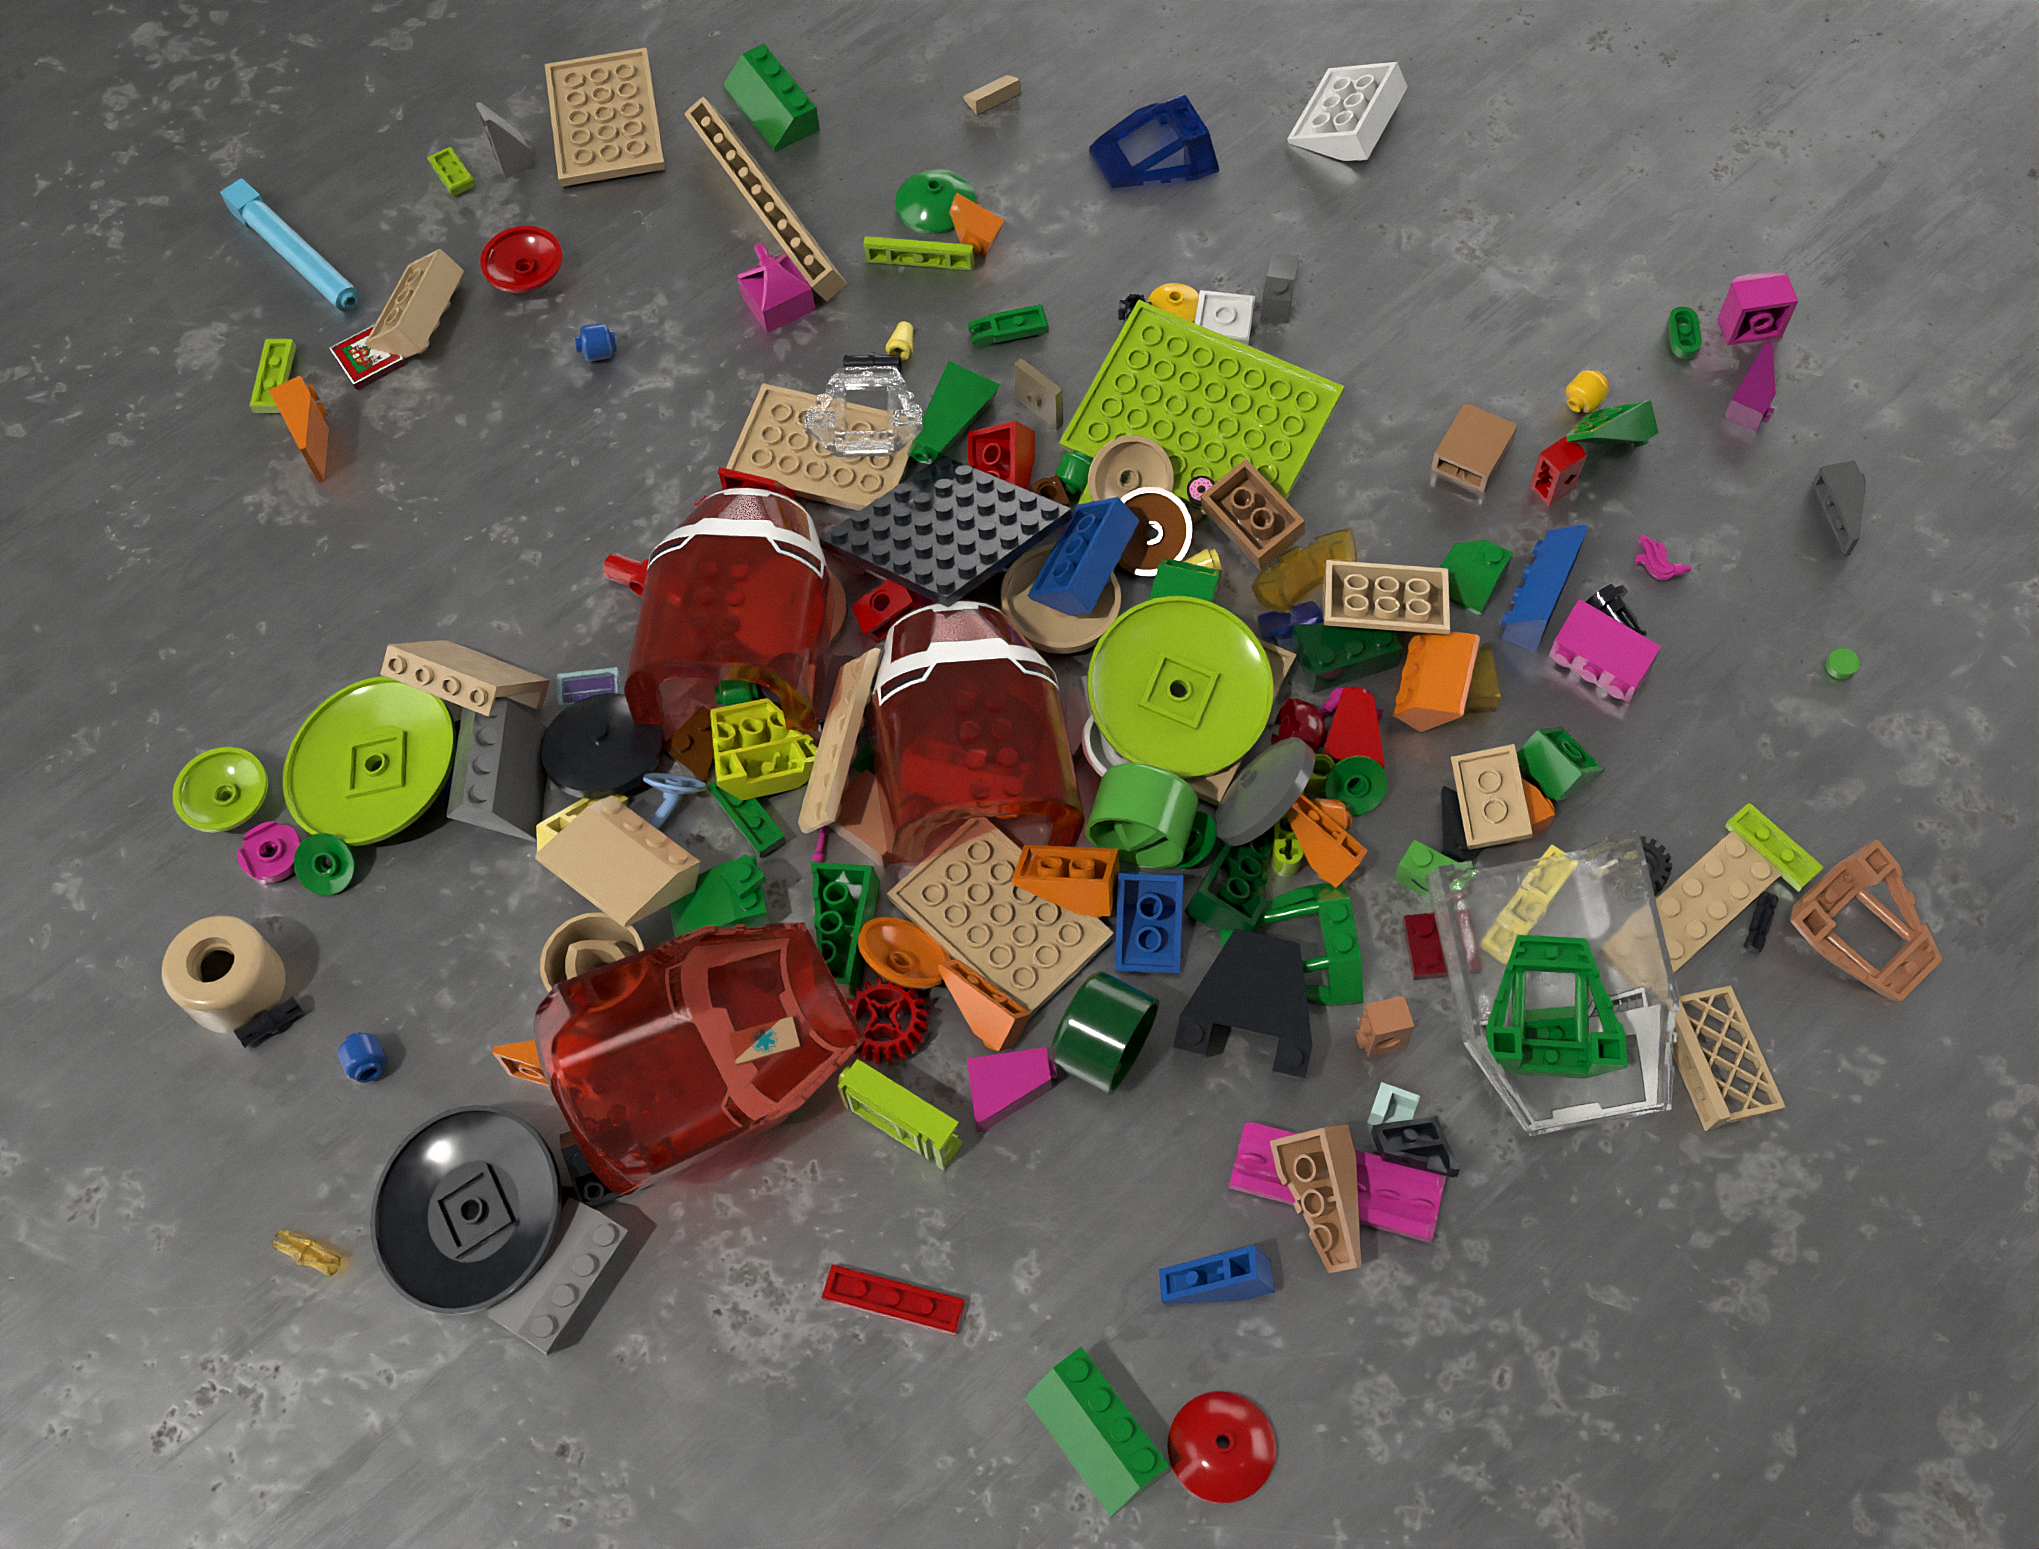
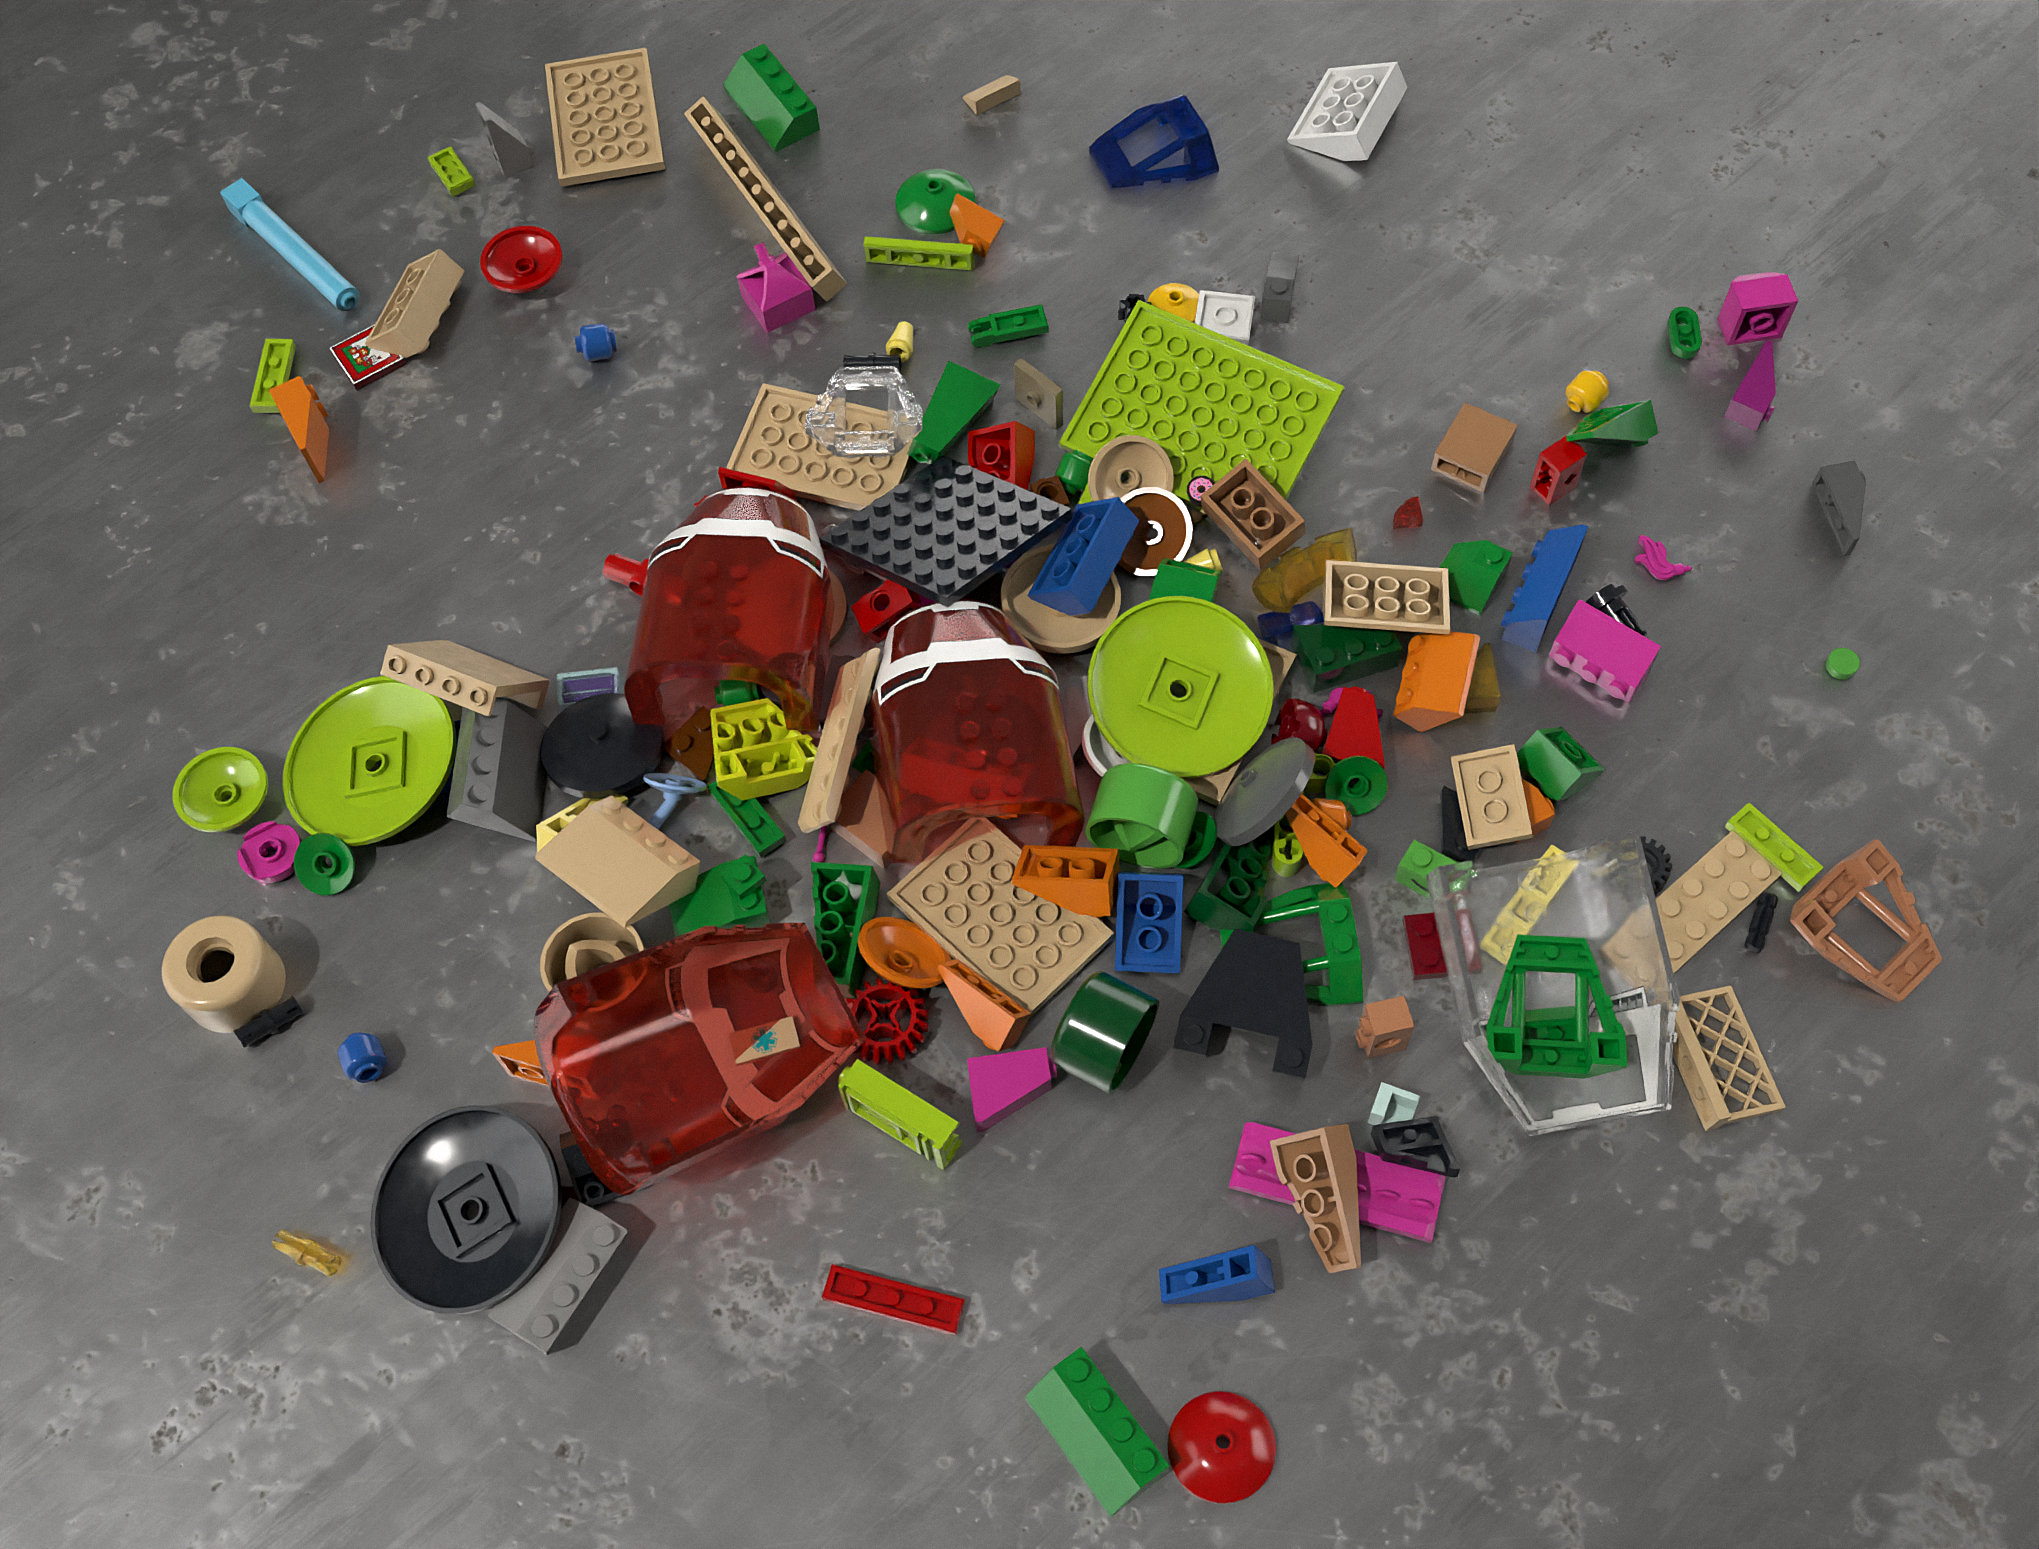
none -> clear red tile [1393,496,1423,529]

